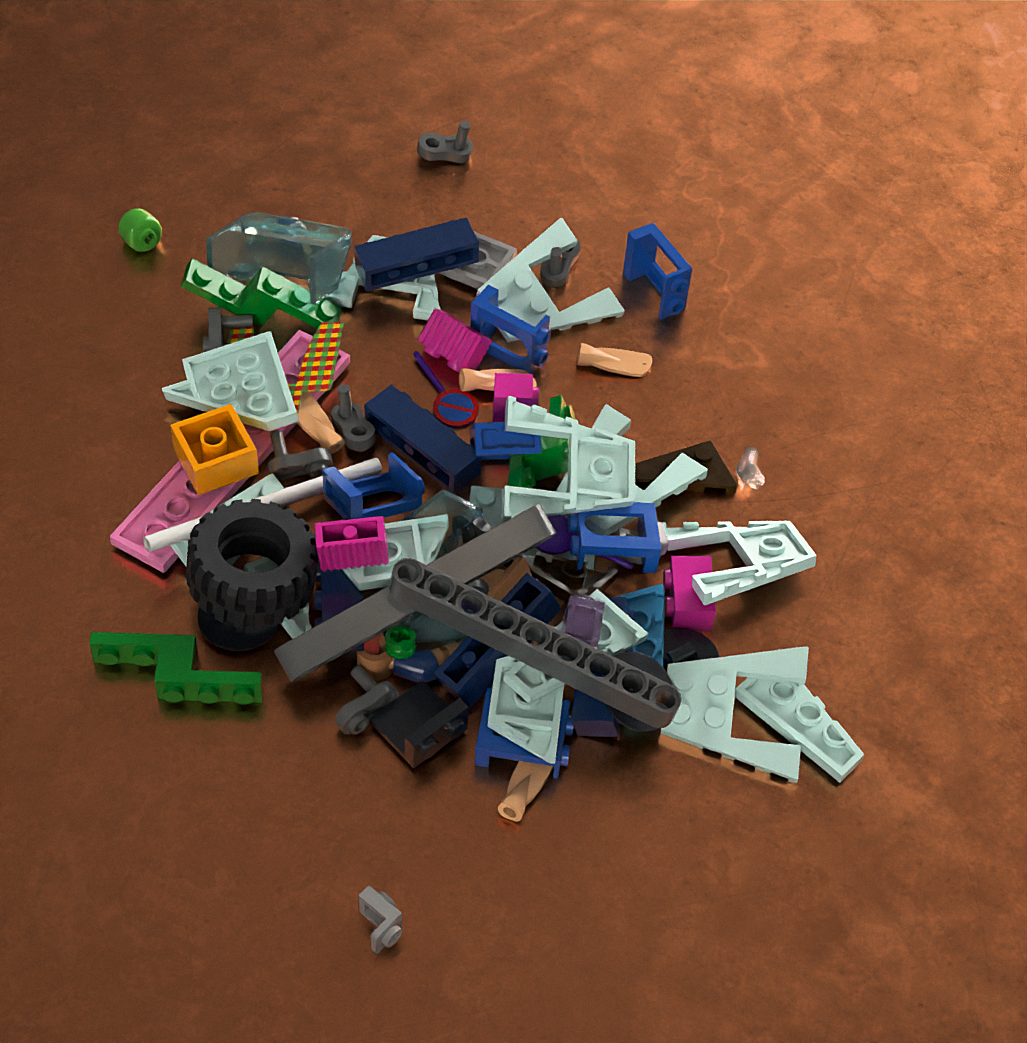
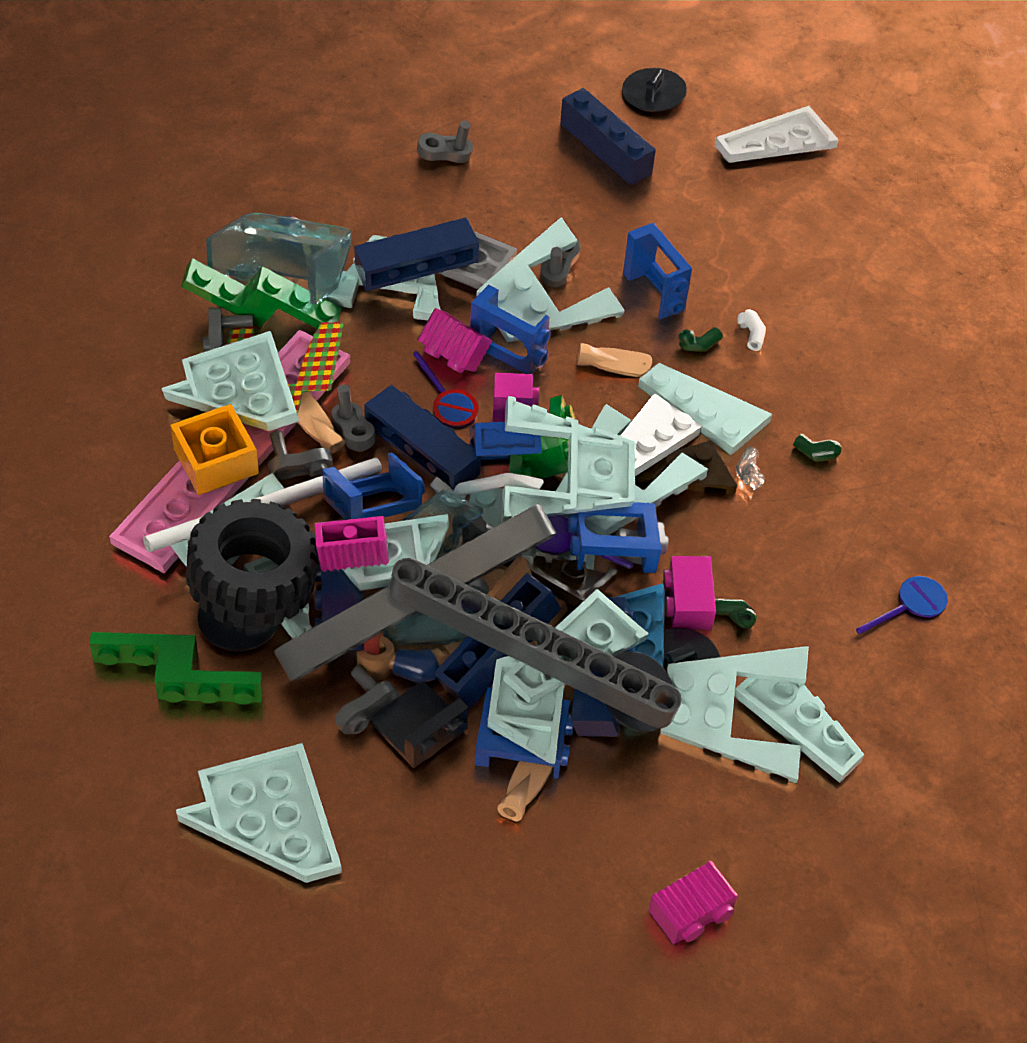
bright green head [118,208,162,252] -> none
light grey bracket [358,885,402,954] -> none
green bush [385,626,416,659] -> none
light nougat piece [459,368,536,392] -> none
clear purple brick [561,595,605,648] -> none
light aqua wing [661,521,816,605] -> none
none -> light aqua wing [176,743,342,883]
none -> white piece [430,473,544,504]
none -> dark blue brick [560,87,656,186]
none -> white wing [621,393,703,476]
none -> black shield [622,68,687,112]
none -> light aqua wing [638,363,772,455]
none -> dark pink brick [649,861,738,945]
none -> dark green arm [678,327,723,352]
none -> white wing [715,106,839,163]
none -> dark green arm [715,598,757,629]
none -> white arm [737,310,766,351]
none -> dark green arm [793,434,842,462]
none -> blue piece [856,576,948,634]

